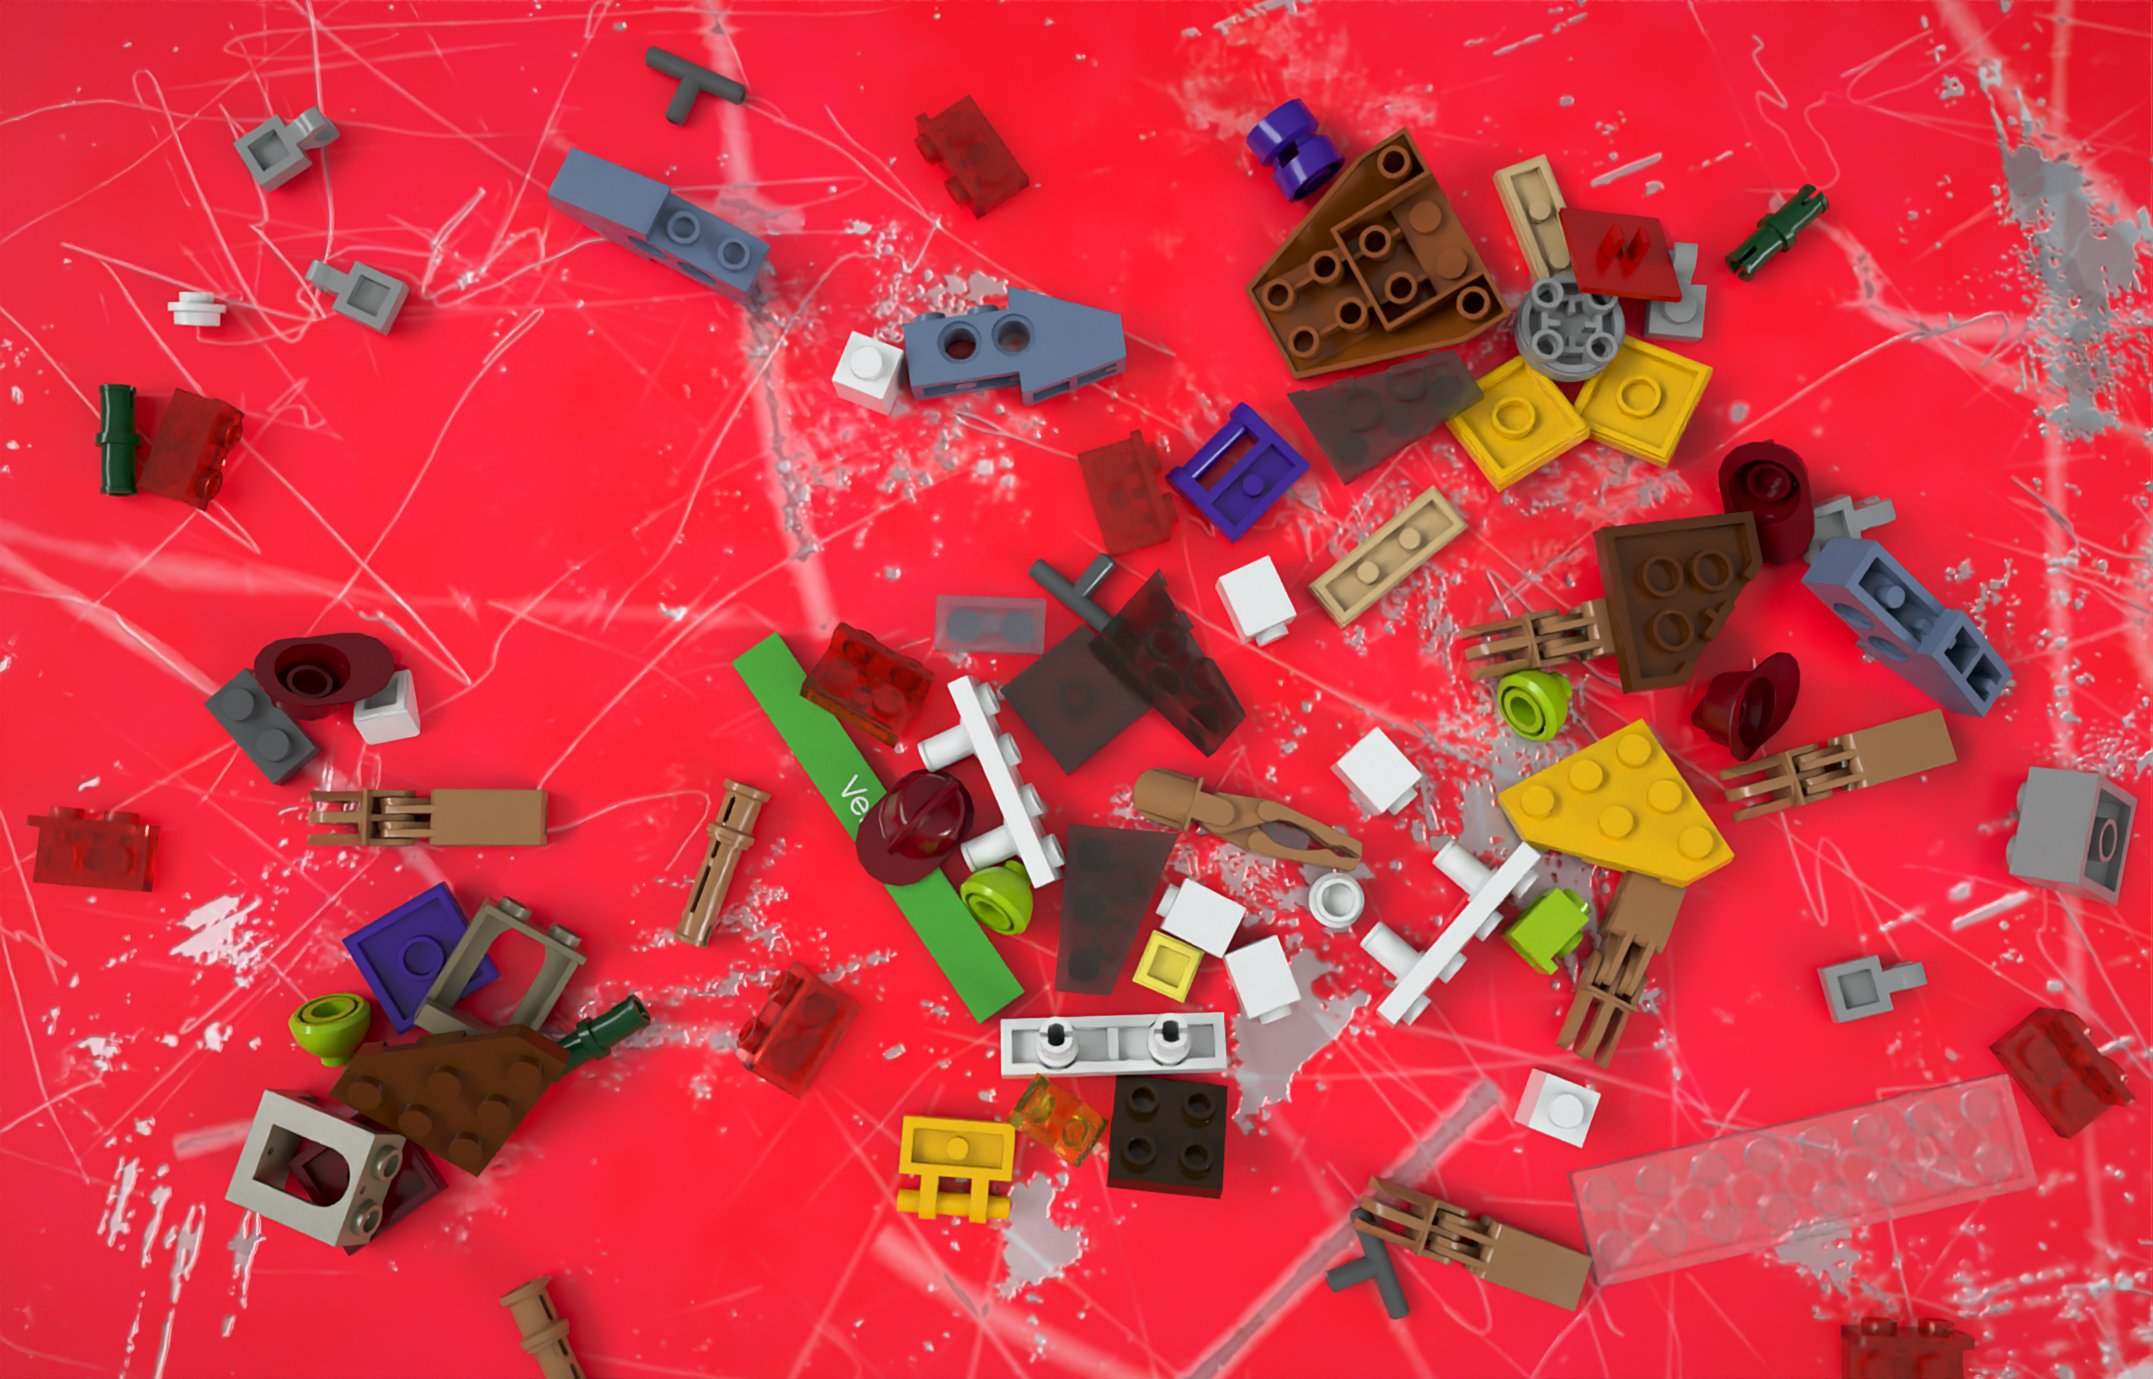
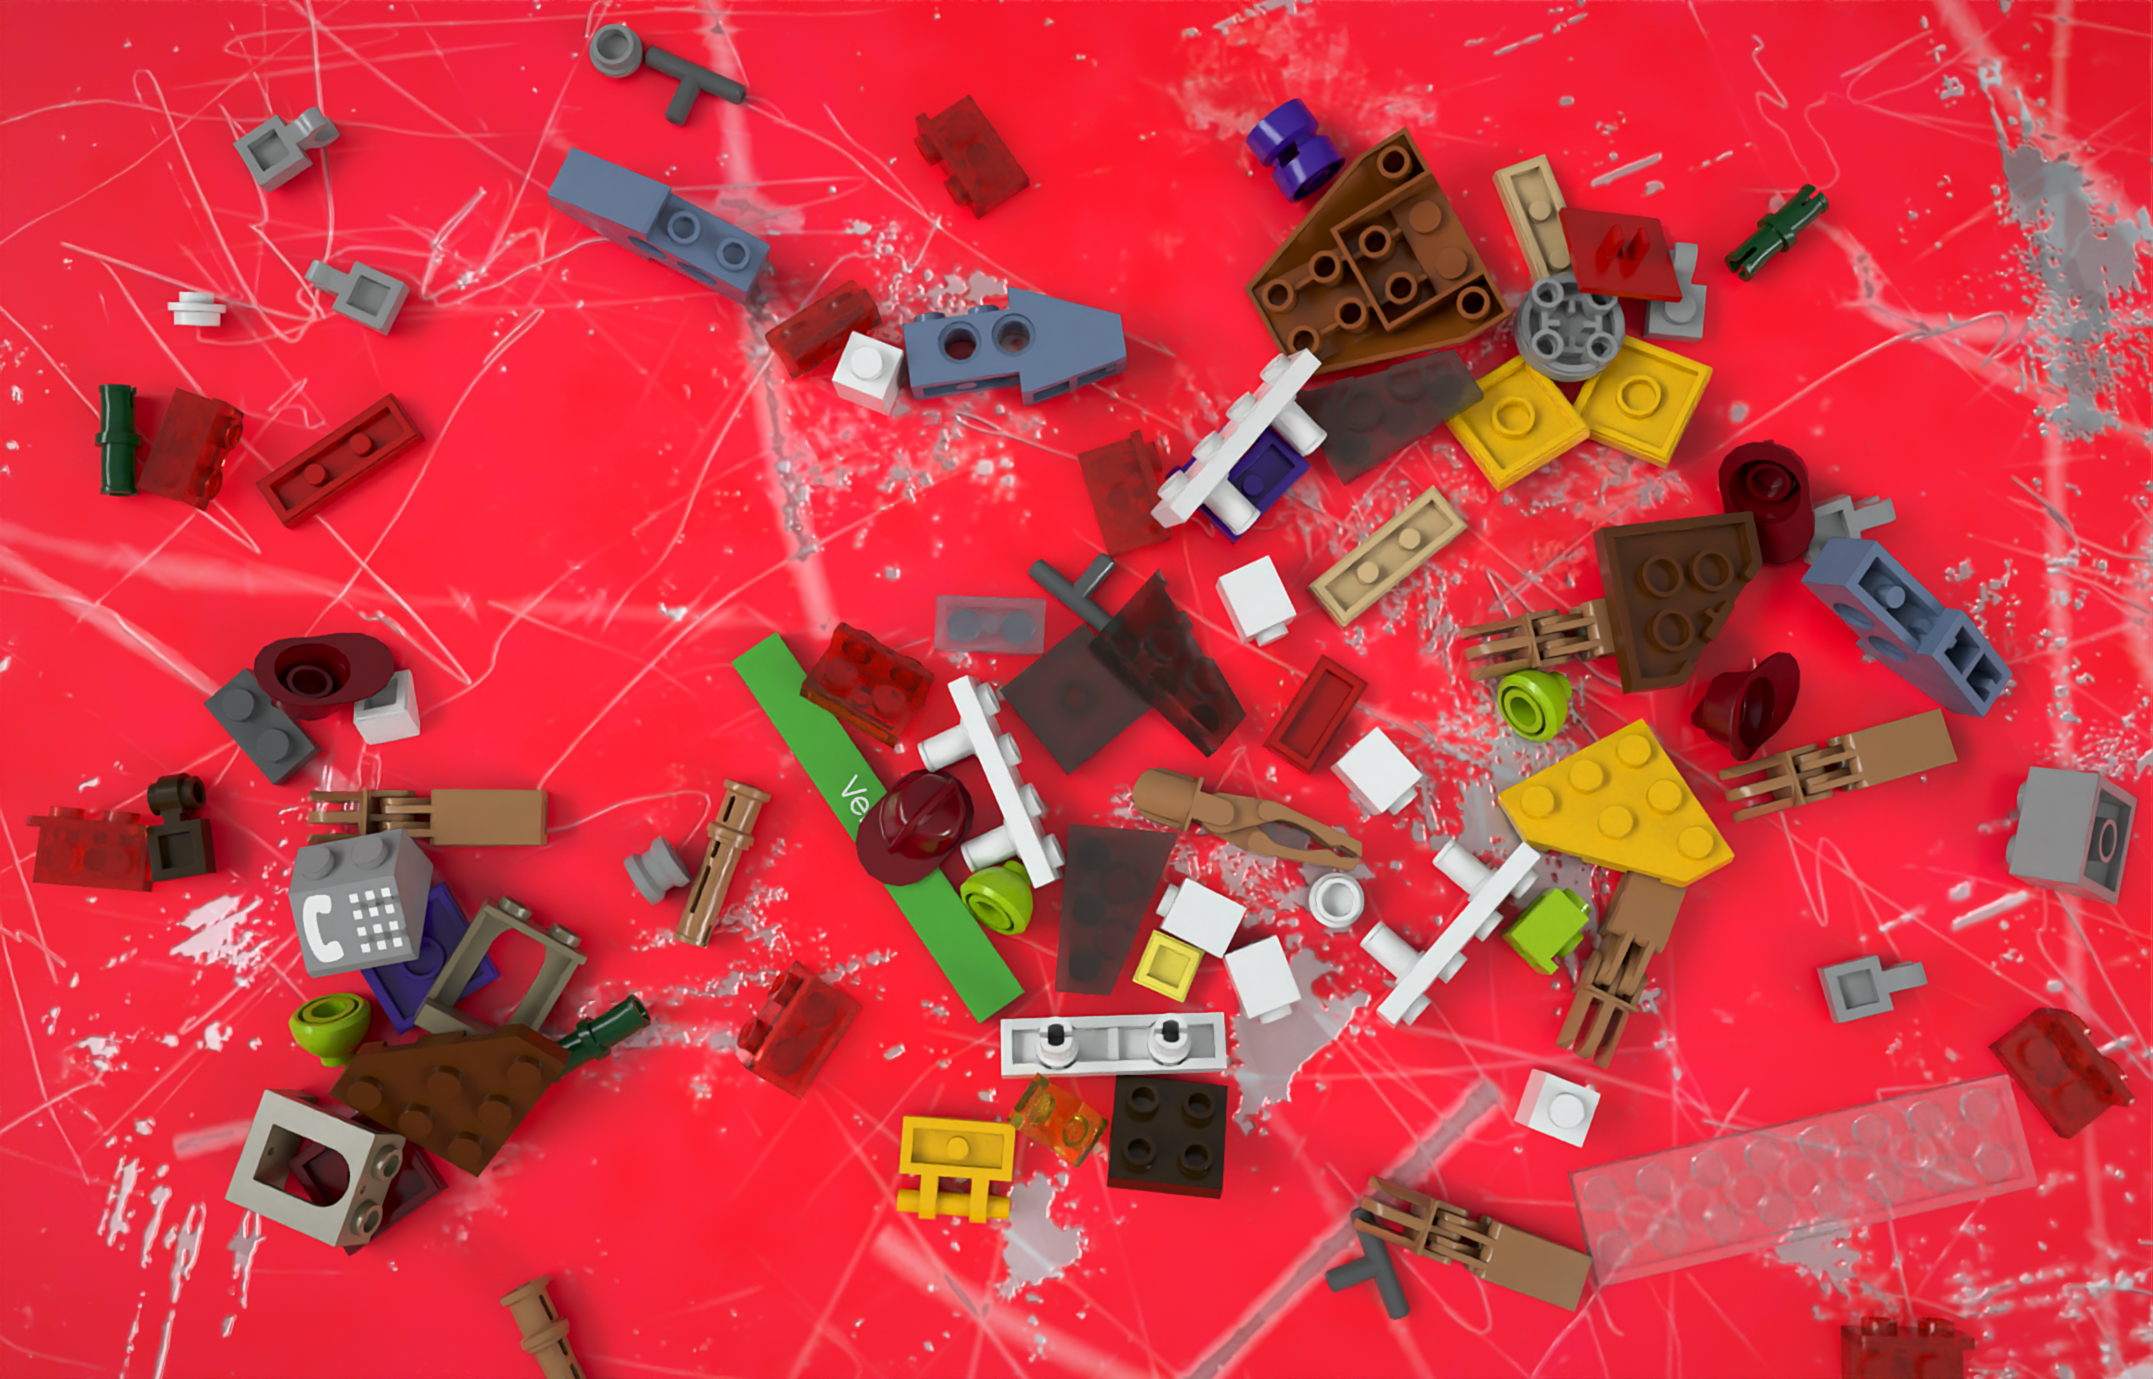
none -> dark brown plate [145,772,217,882]
none -> red tile [255,393,426,530]
none -> light grey slope [288,828,434,978]
none -> light grey plate [589,24,643,78]
none -> light grey wheel [623,835,692,905]
none -> clear red bracket [765,280,883,381]
none -> white plate [1150,348,1327,535]
none -> red tile [1263,654,1369,776]

